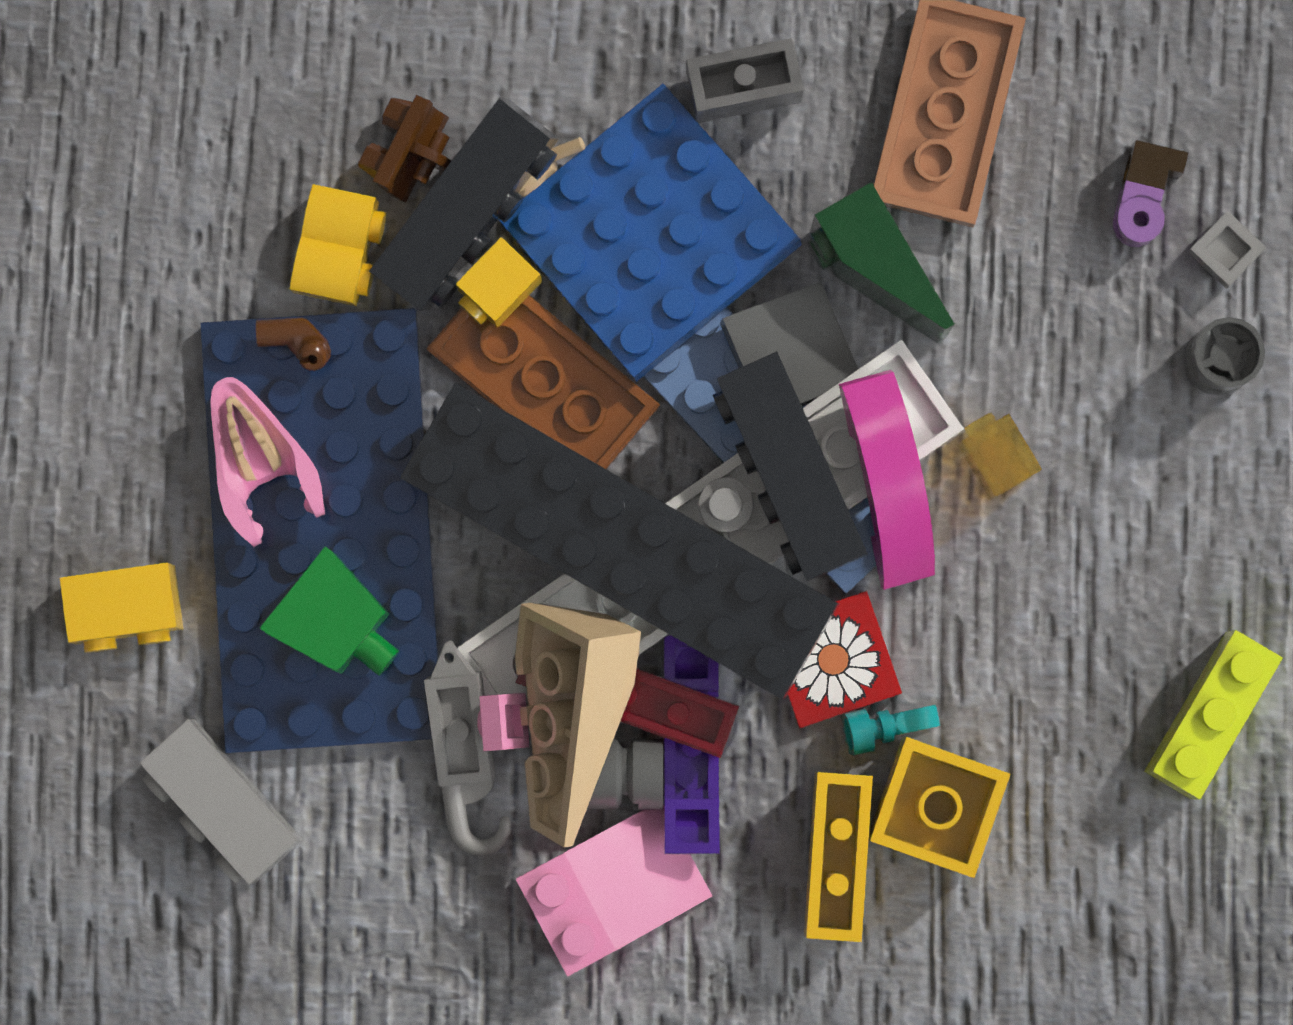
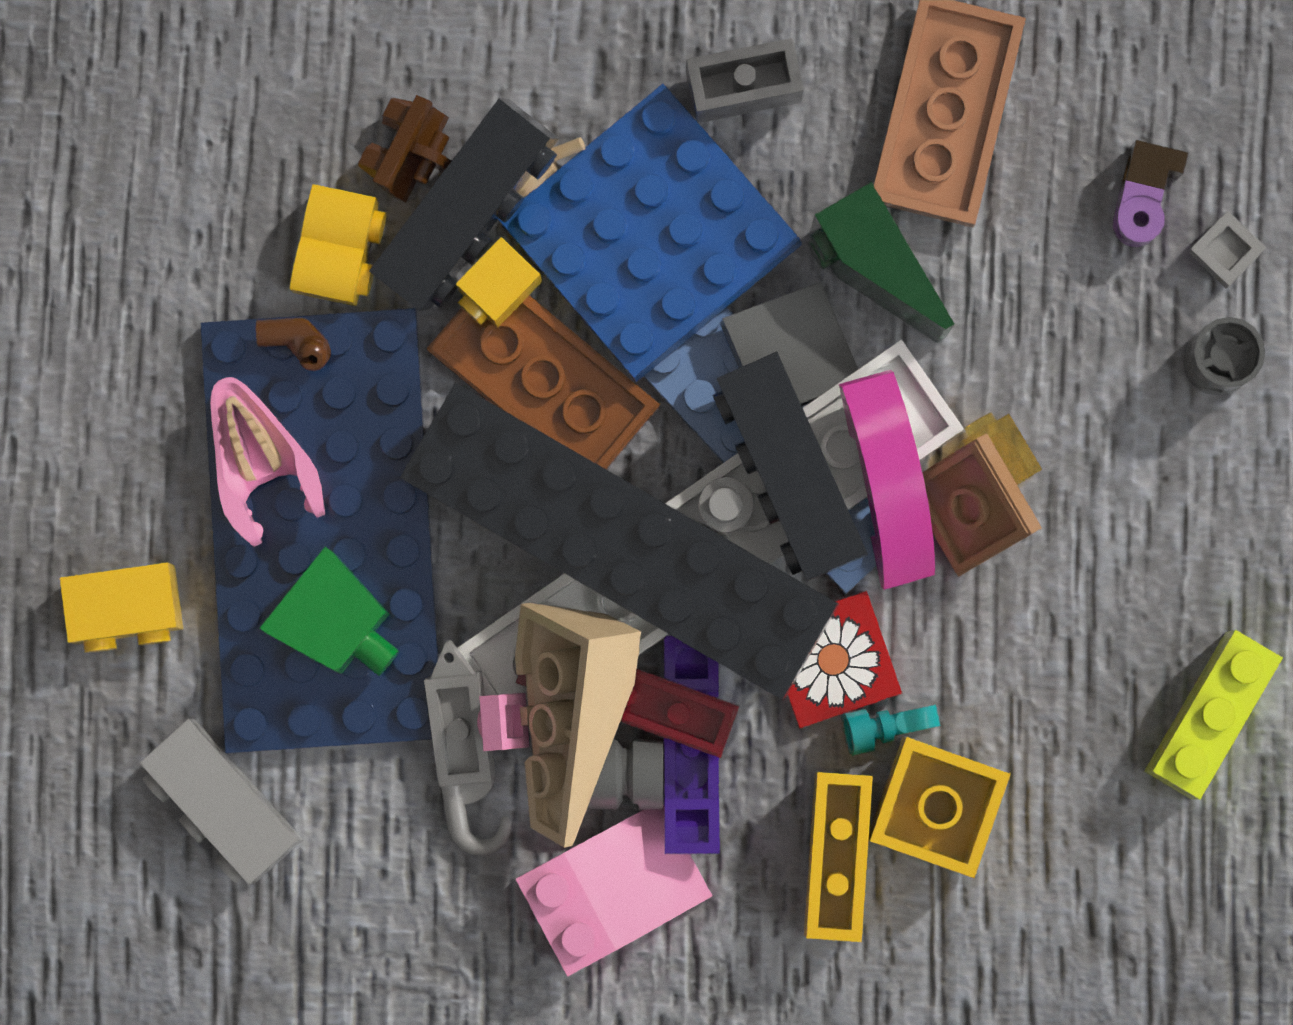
none -> medium nougat tile [922,433,1042,577]

